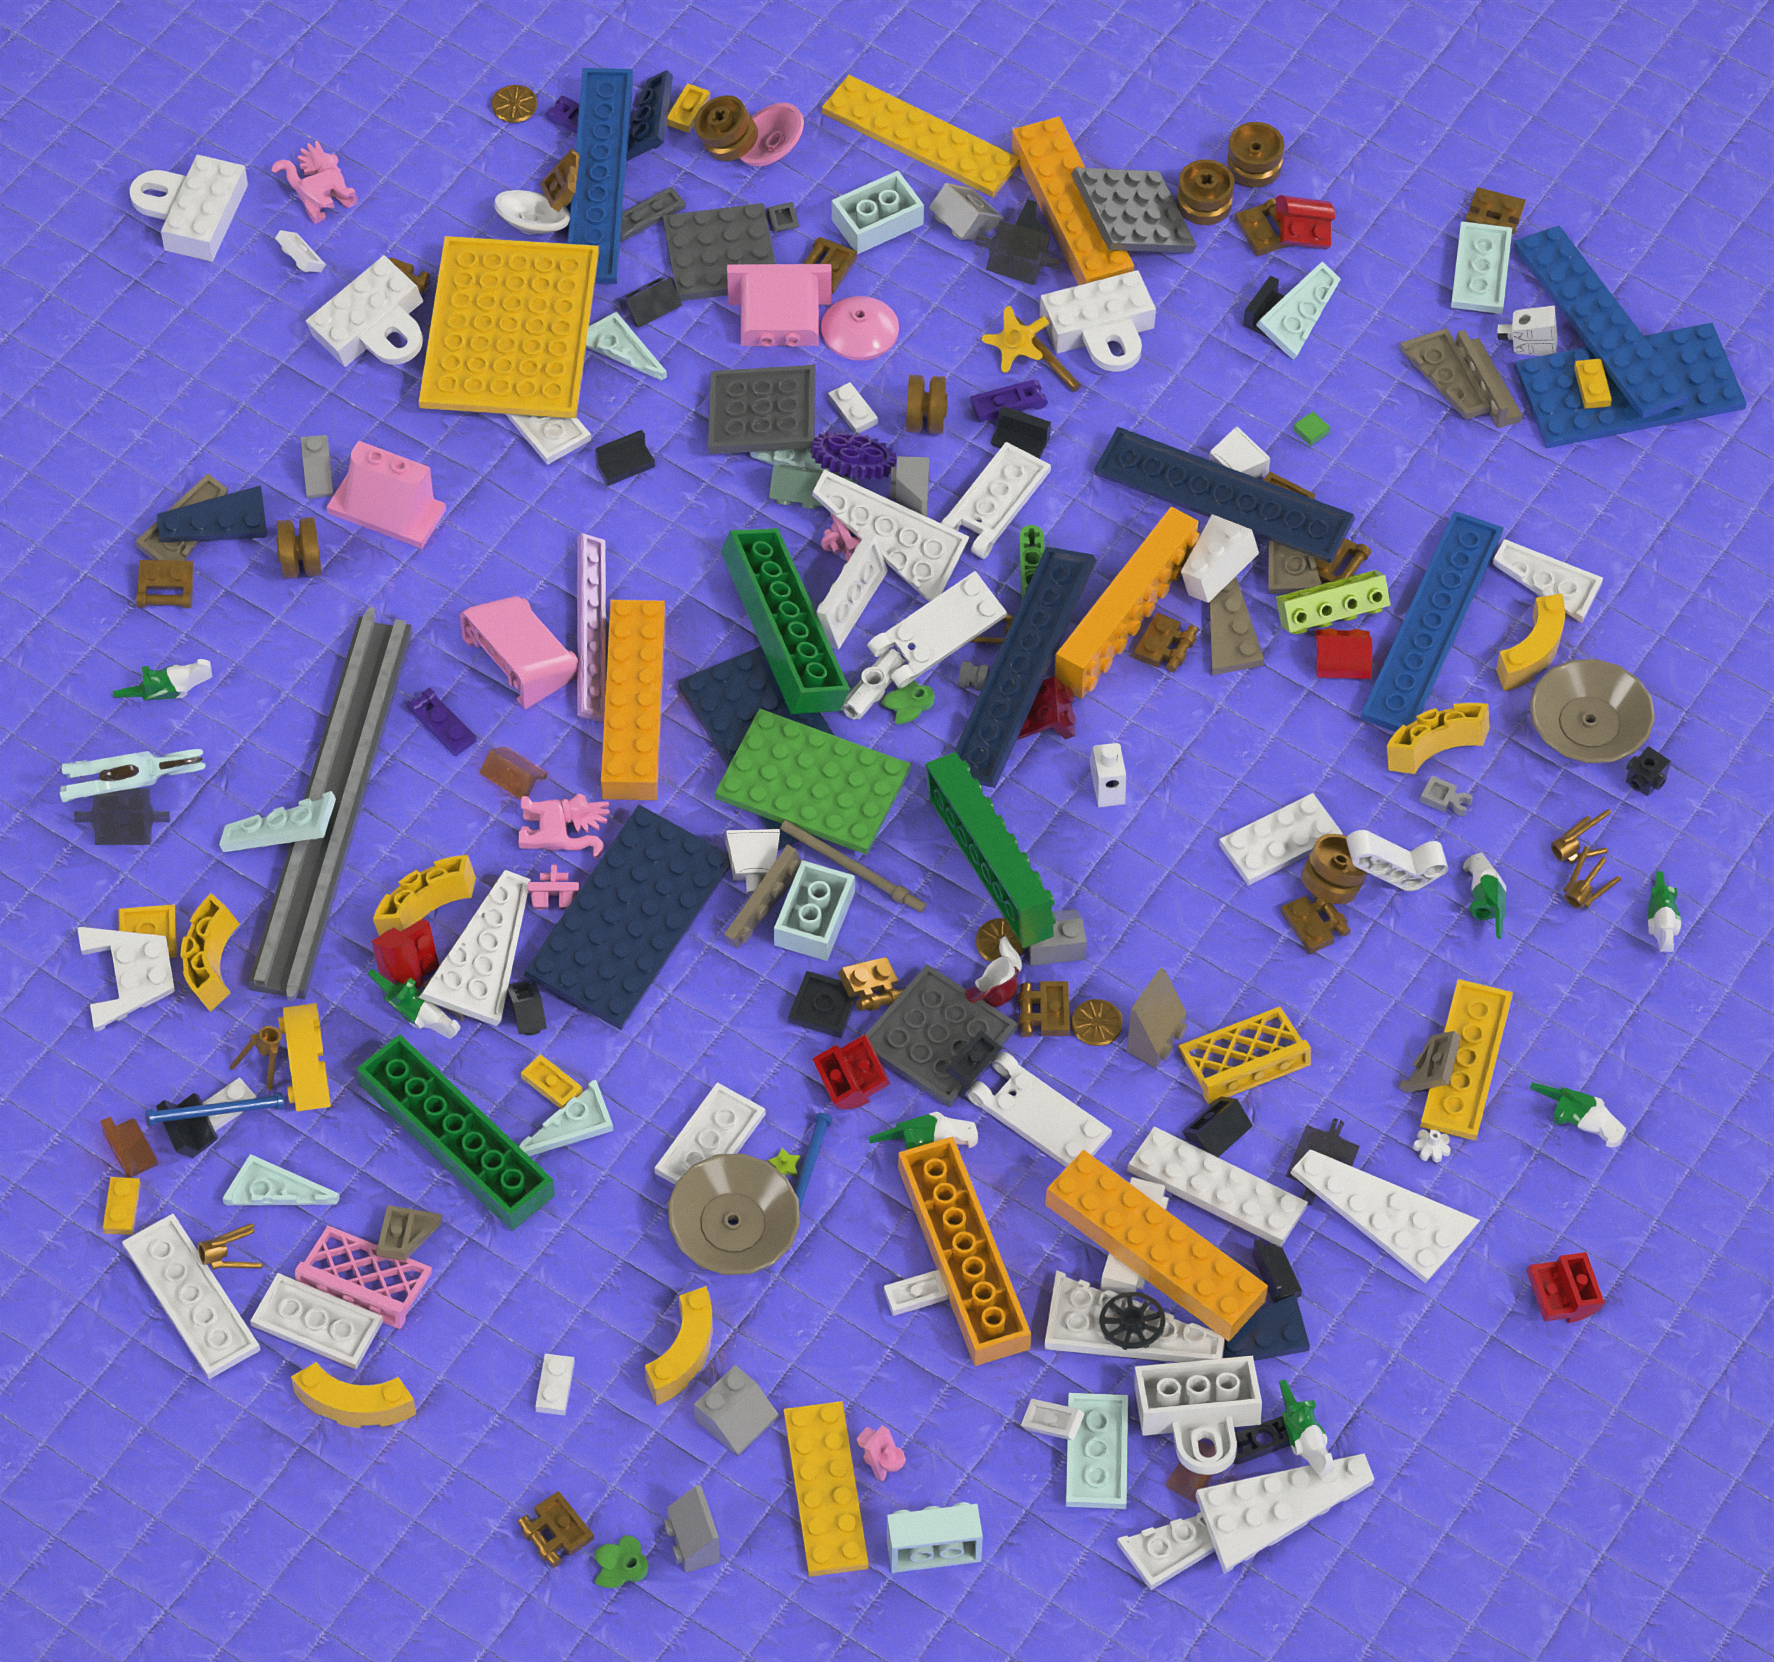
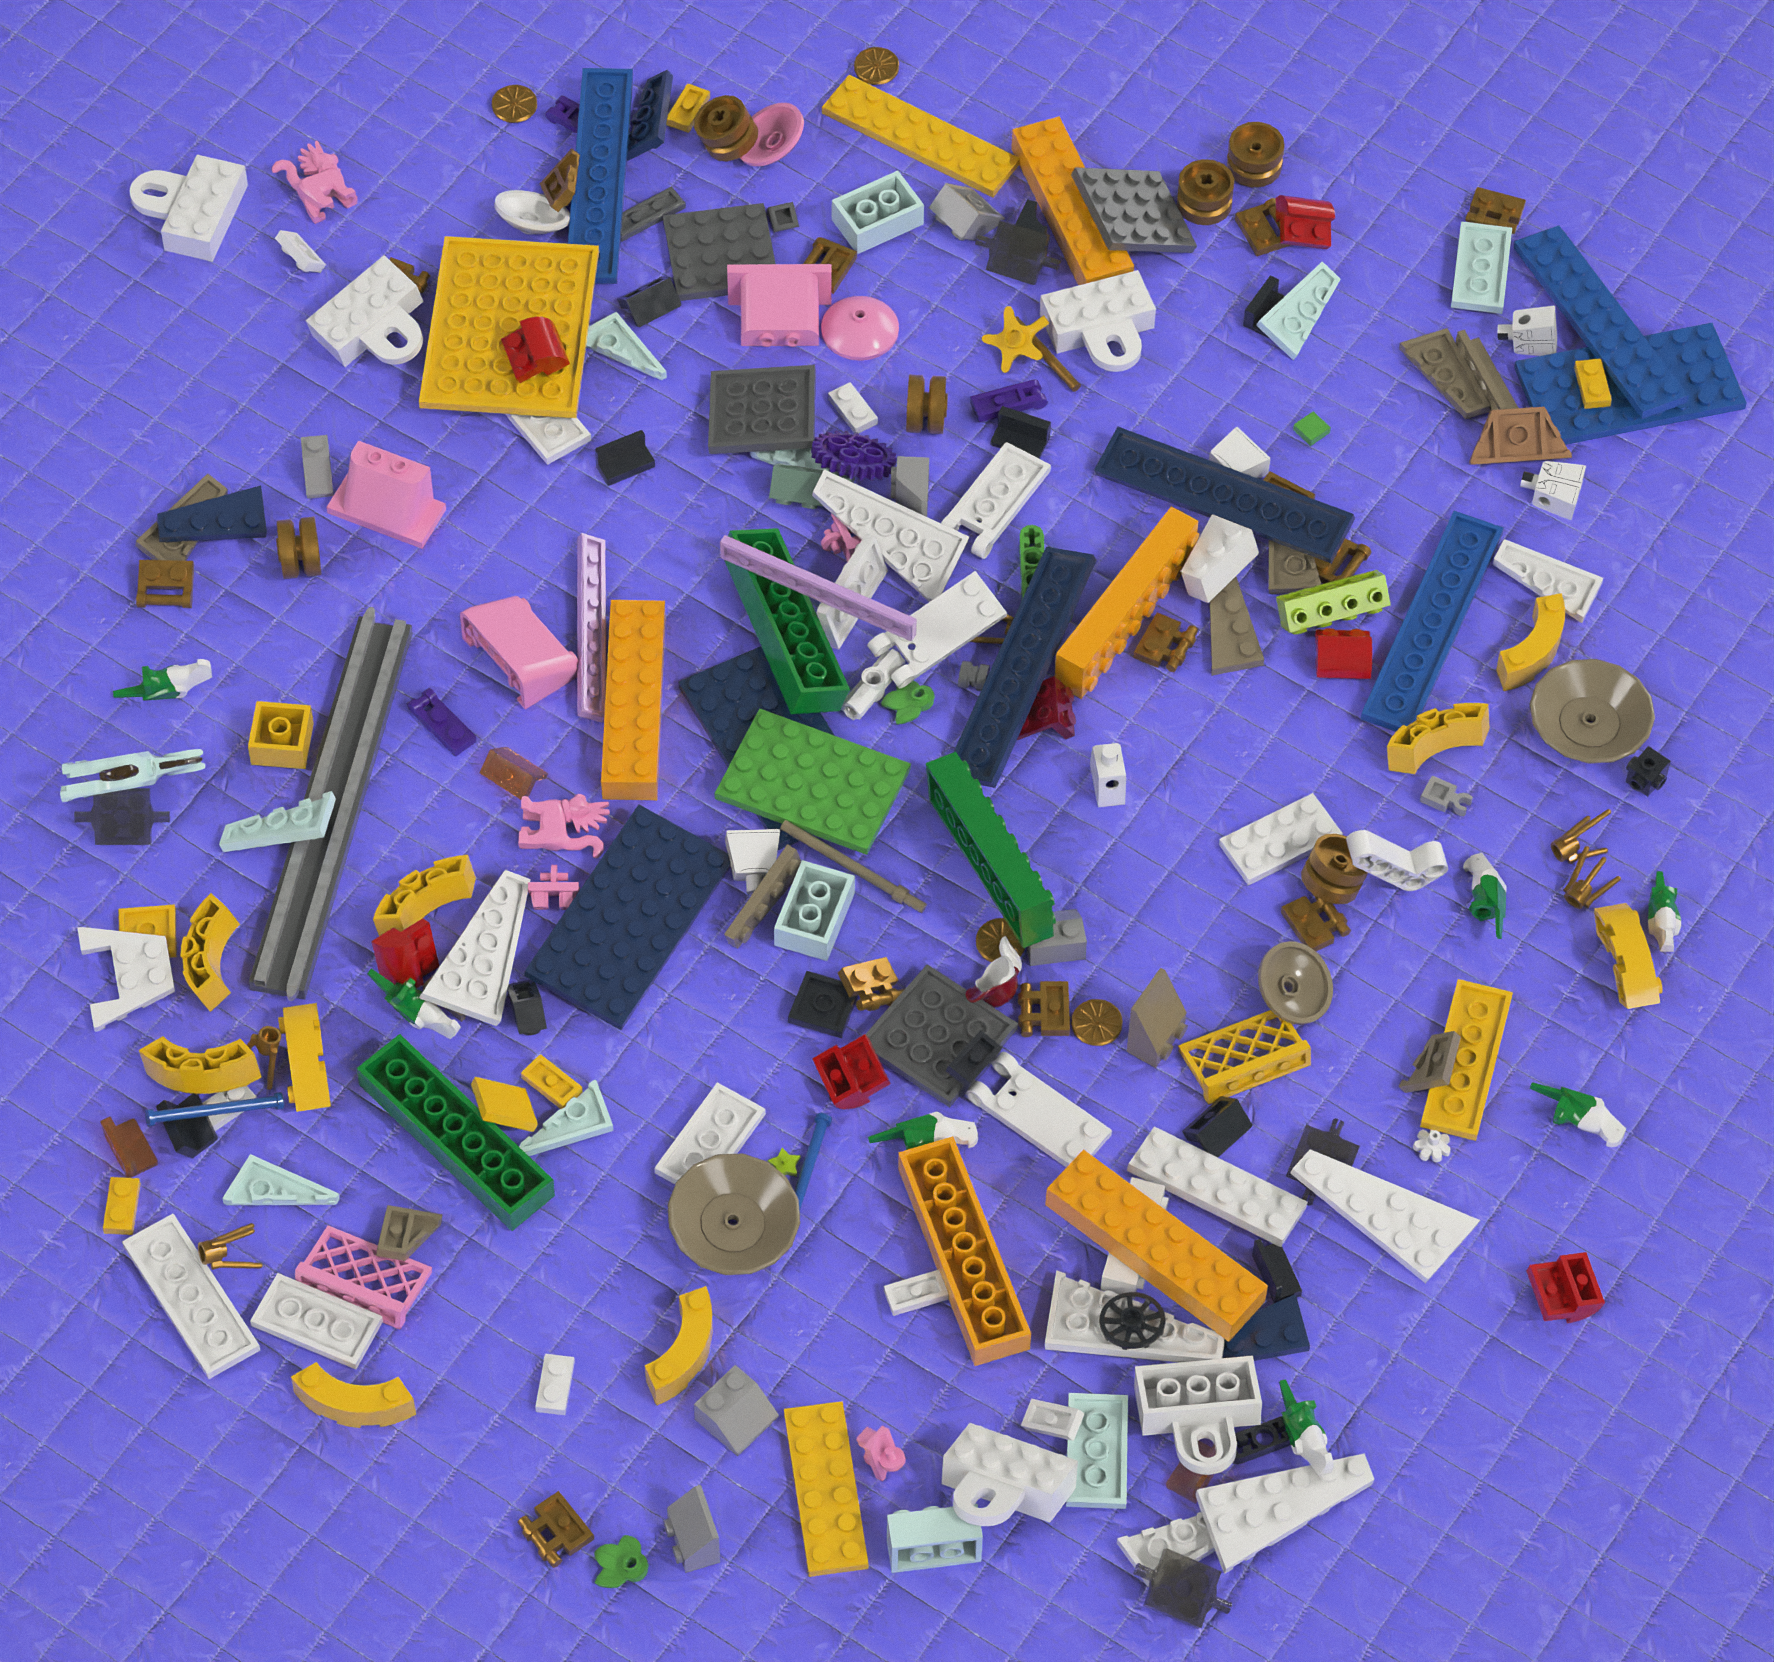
none -> yellow brick [139,1036,262,1094]
none -> yellow brick [248,701,314,769]
none -> yellow tile [471,1077,538,1132]
none -> red brick [501,317,570,383]
none -> lavender tile [720,535,917,641]
none -> pearl gold wheel [854,47,899,85]
none -> white brick [942,1423,1078,1526]
none -> clear smoke plate [1133,1548,1232,1629]
none -> dark tan dish [1258,941,1333,1025]
none -> medium nougat wing [1469,407,1572,465]
none -> white torso [1520,461,1586,520]
none -> yellow brick [1594,903,1663,1009]

